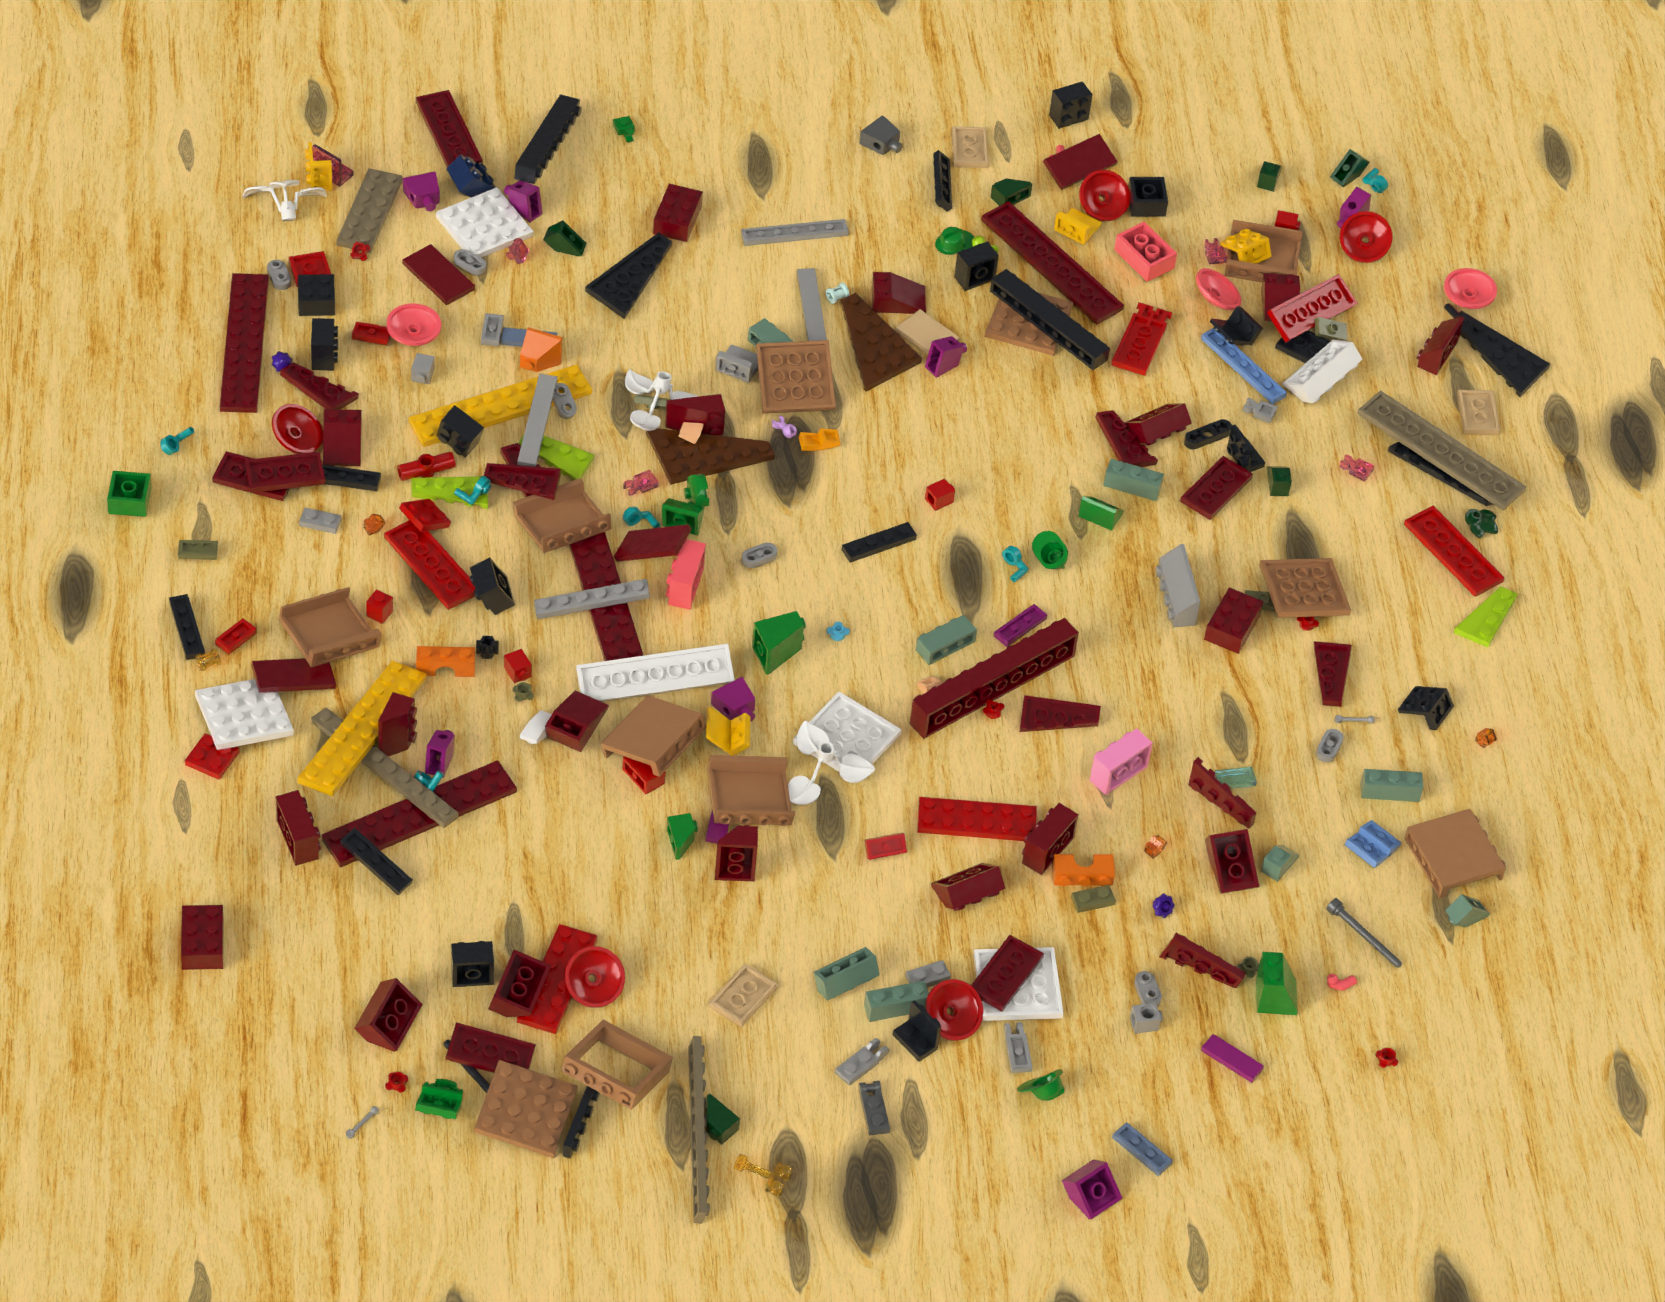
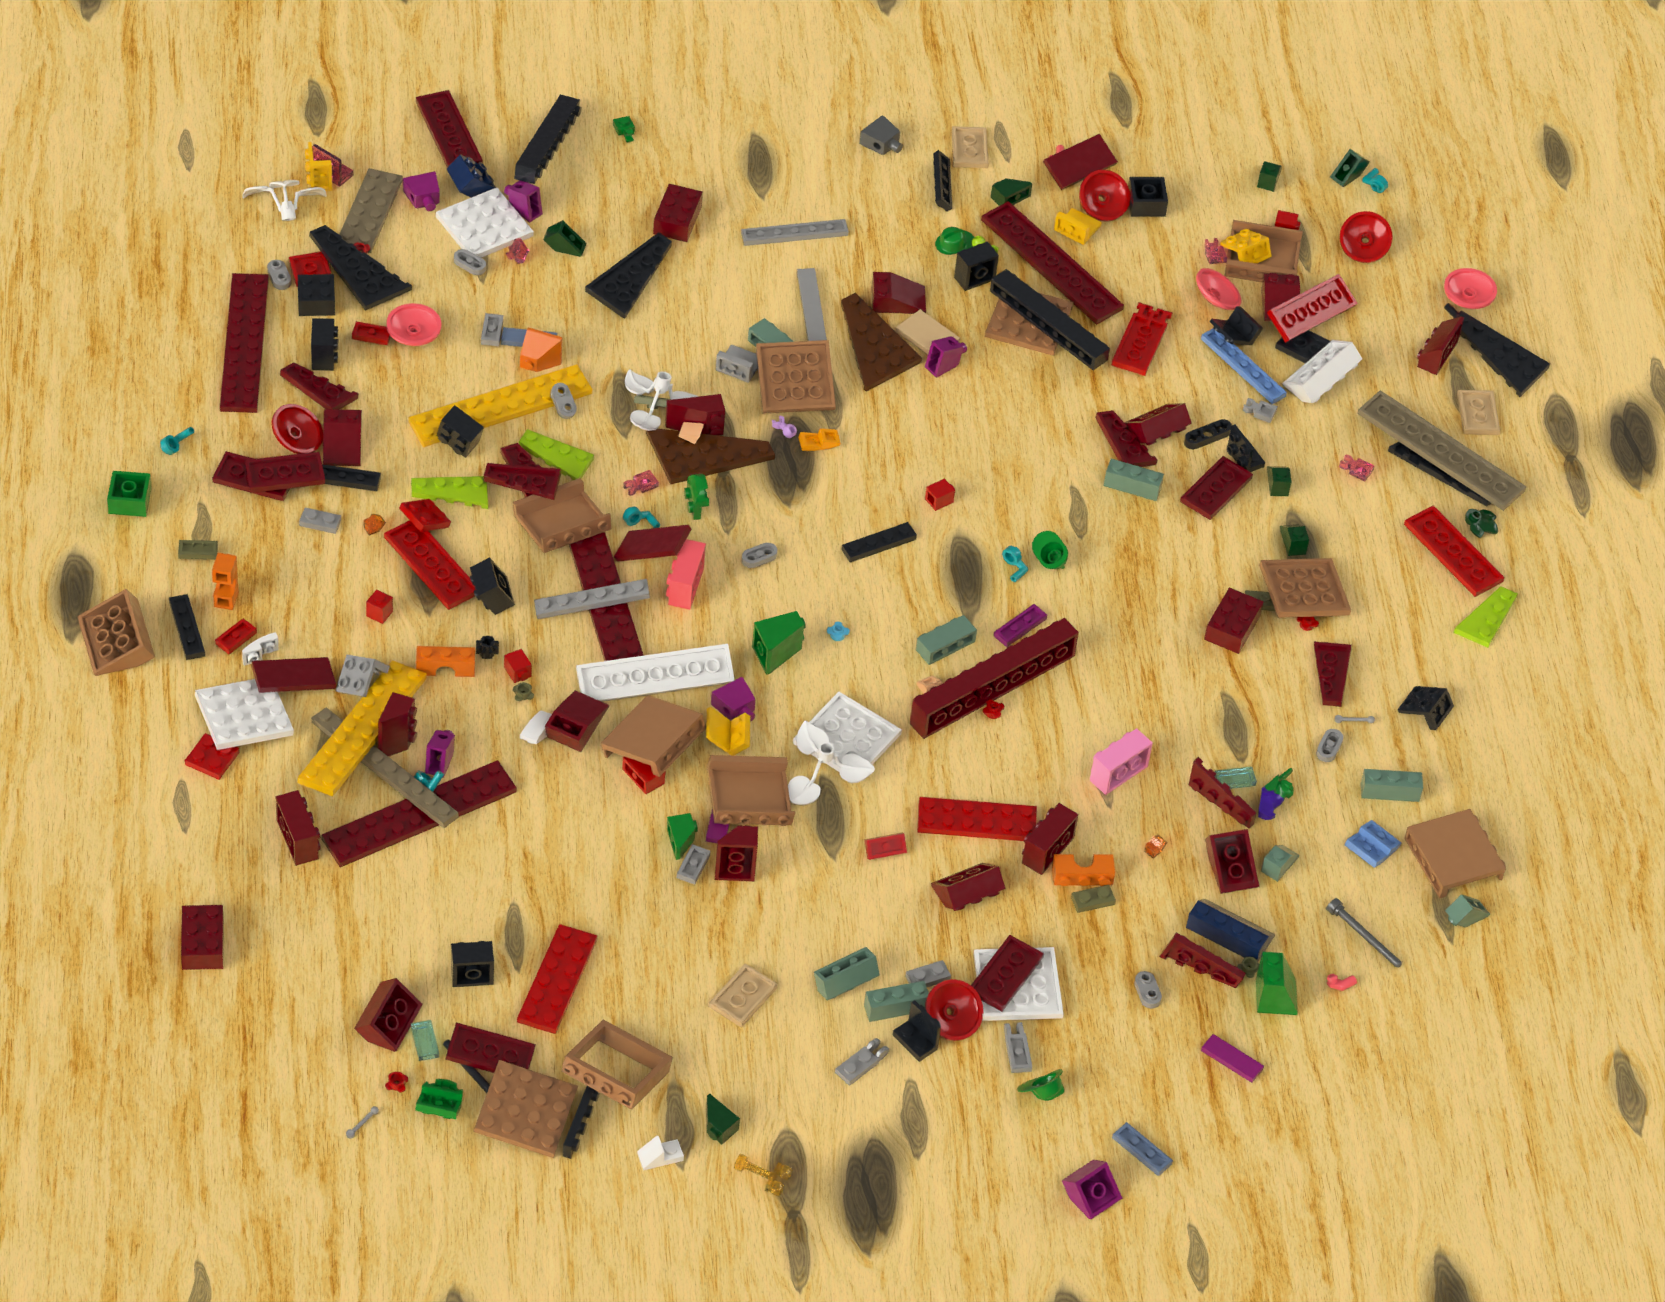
clear yellow bush [196,648,221,671] -> none
dark purple piece [272,351,293,372] -> none
medium nougat panel [279,587,382,667] -> none
black plate [340,828,413,895] -> none
red piece [397,452,456,481] -> none
dark red tile [402,244,475,305] -> none
light grey brick [411,353,435,384] -> none
teal plate [454,476,491,505] -> none
dark red slope [488,950,551,1017] -> none
light grey tile [517,374,557,467] -> none
red dish [564,946,625,1008] -> none
green slope [662,498,705,535] -> none
dark tan plate [688,1036,710,1224] -> none
light aqua bush [826,283,849,304] -> none
dark grey plate [858,1081,890,1136] -> none
dark red wing [1019,695,1101,732] -> none
black brick [1049,81,1093,128] -> none
green slope [1078,496,1124,531] -> none
coral brick [1114,222,1177,282] -> none
light grey brick [1130,1003,1163,1034] -> none
dark purple piece [1153,893,1175,918] -> none
light grey slope [1155,544,1200,628] -> none
olive plate [1314,317,1347,341] -> none
magenta torso [1337,187,1371,229] -> none
red plate [1375,1048,1398,1068] -> none
clear orange piece [1475,728,1497,748] -> none
none -> medium nougat slope [77,589,155,676]
none -> orange arch [212,553,239,610]
none -> white slope [242,632,279,666]
none -> black wing [309,225,412,311]
none -> light grey bracket [336,655,390,697]
none -> clear light blue tile [411,1020,439,1061]
none -> white slope [637,1136,684,1171]
none -> light grey plate [677,844,711,885]
none -> dark blue slope [1186,899,1275,961]
none -> animal [1258,768,1294,820]
none -> dark green slope [1280,524,1309,556]

